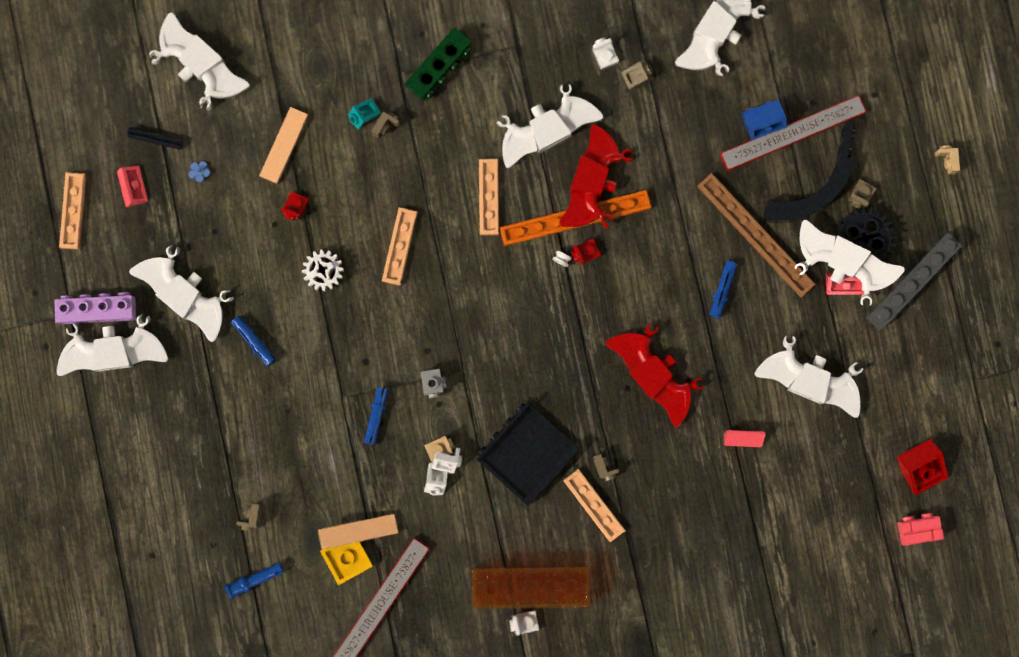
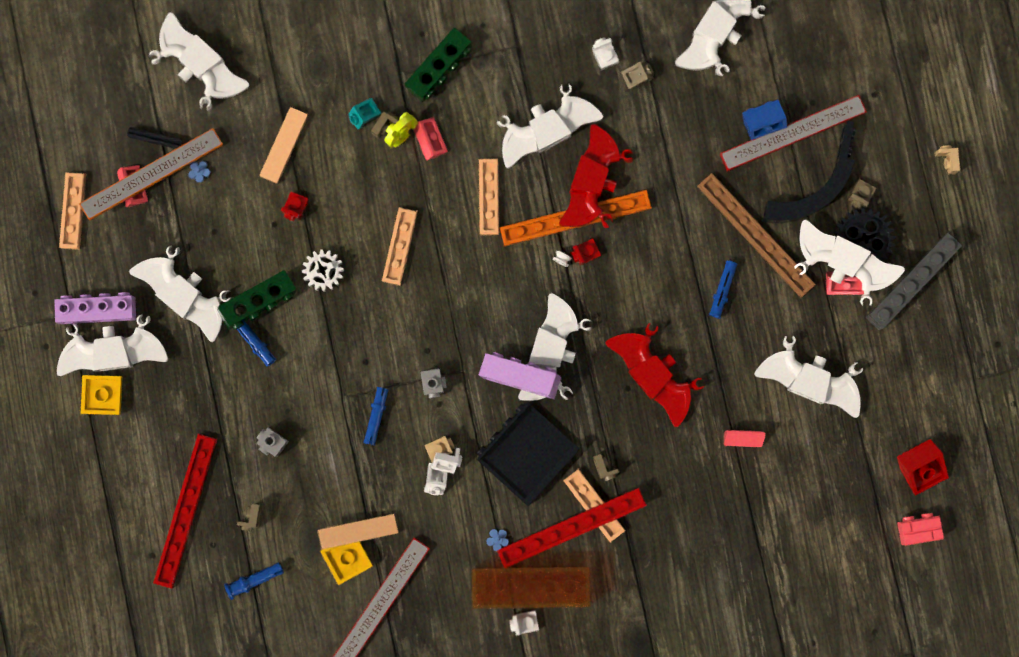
none -> light grey tile [79,128,223,221]
none -> yellow plate [81,375,123,415]
none -> red tile [153,434,217,589]
none -> dark green brick [217,270,296,330]
none -> light grey brick [256,428,289,457]
none -> neon yellow plate [385,112,417,148]
none -> coral slope [414,117,448,160]
none -> lavender brick [479,352,561,399]
none -> medium blue plant [486,529,509,551]
none -> red tile [497,488,647,568]
none -> white torso [518,293,592,401]

